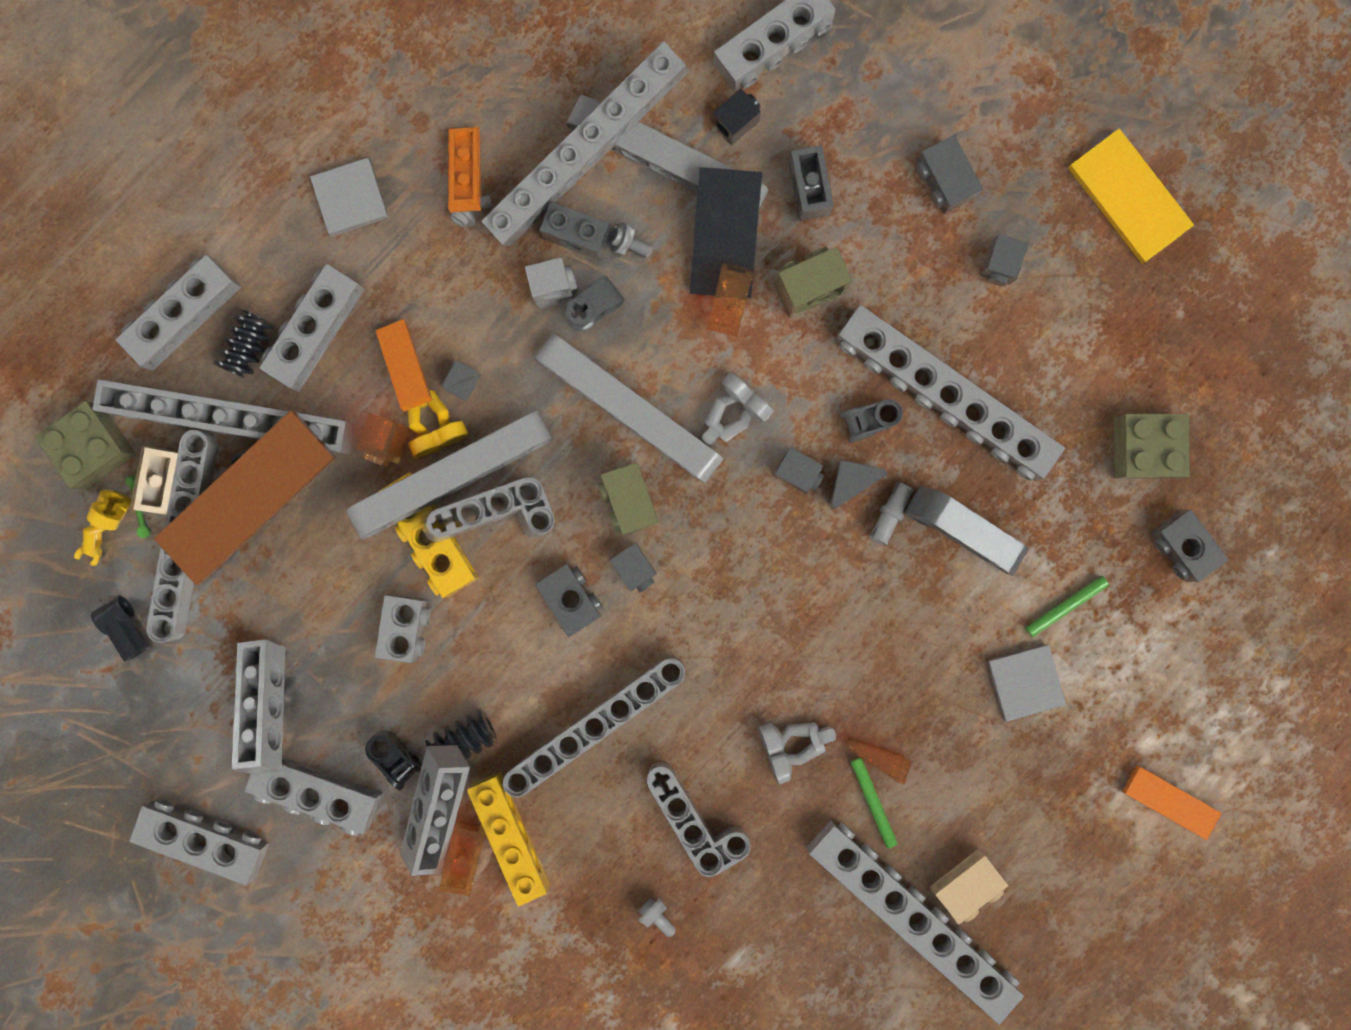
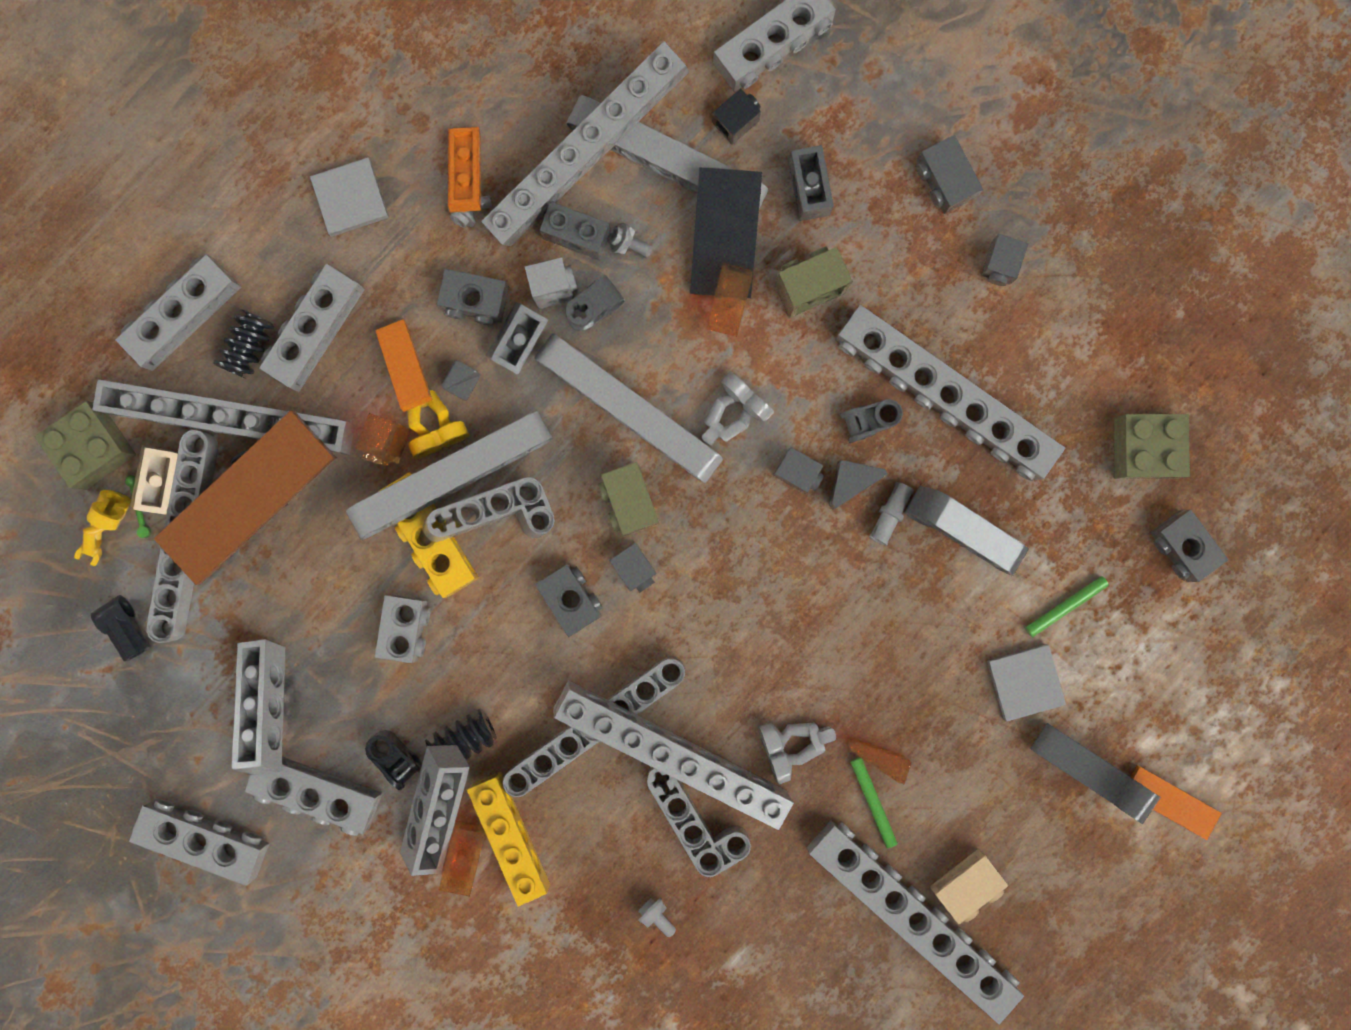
yellow tile [1068,128,1194,264] -> none
none -> dark grey brick [437,269,509,326]
none -> dark grey brick [486,302,548,375]
none -> light grey brick [553,680,794,830]
none -> dark grey beam [1030,723,1161,824]

